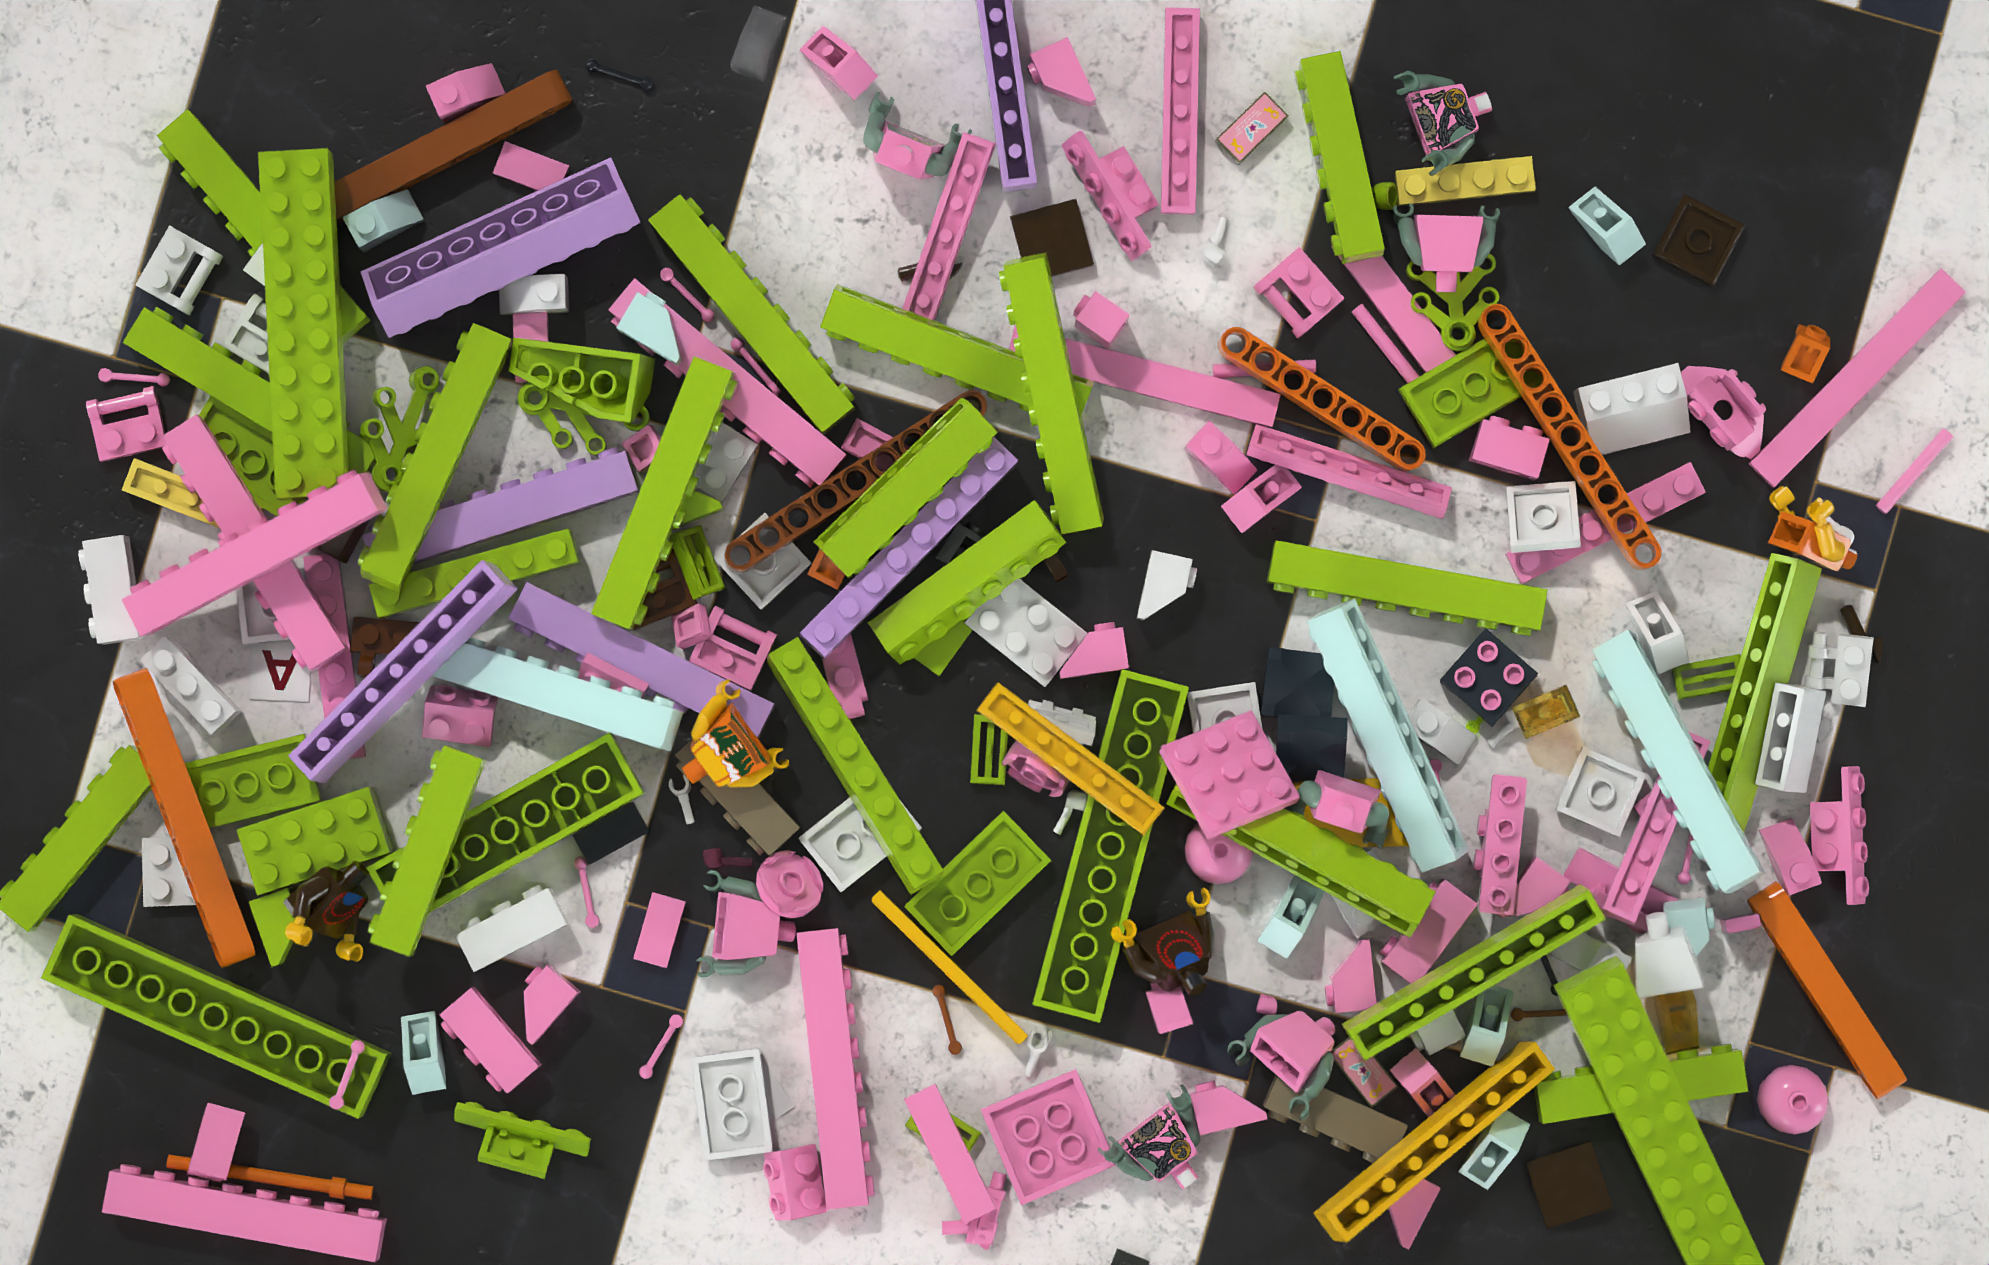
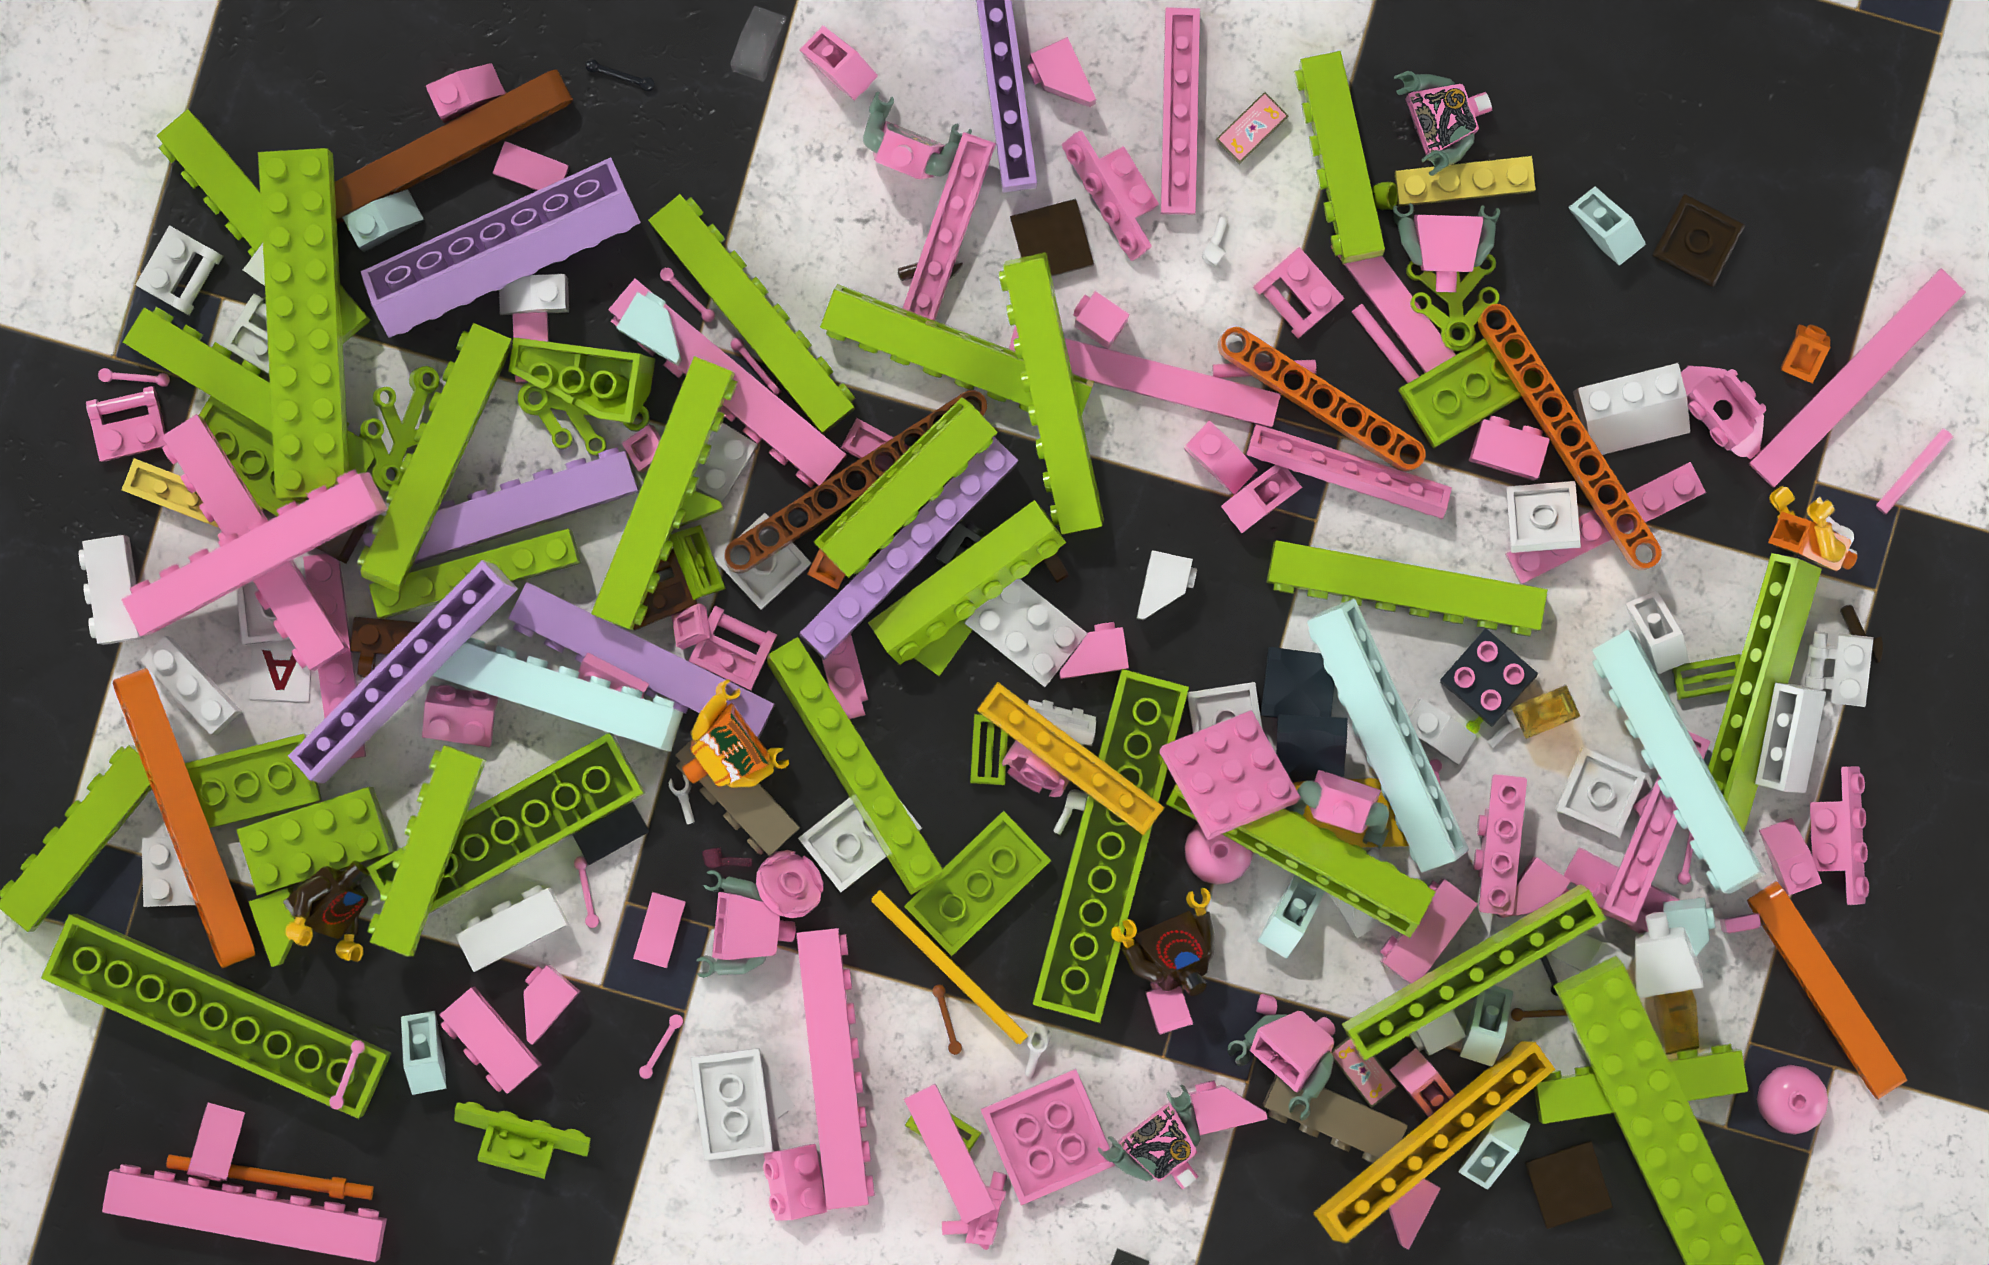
bright pink slope [1325,939,1377,1013] -> none

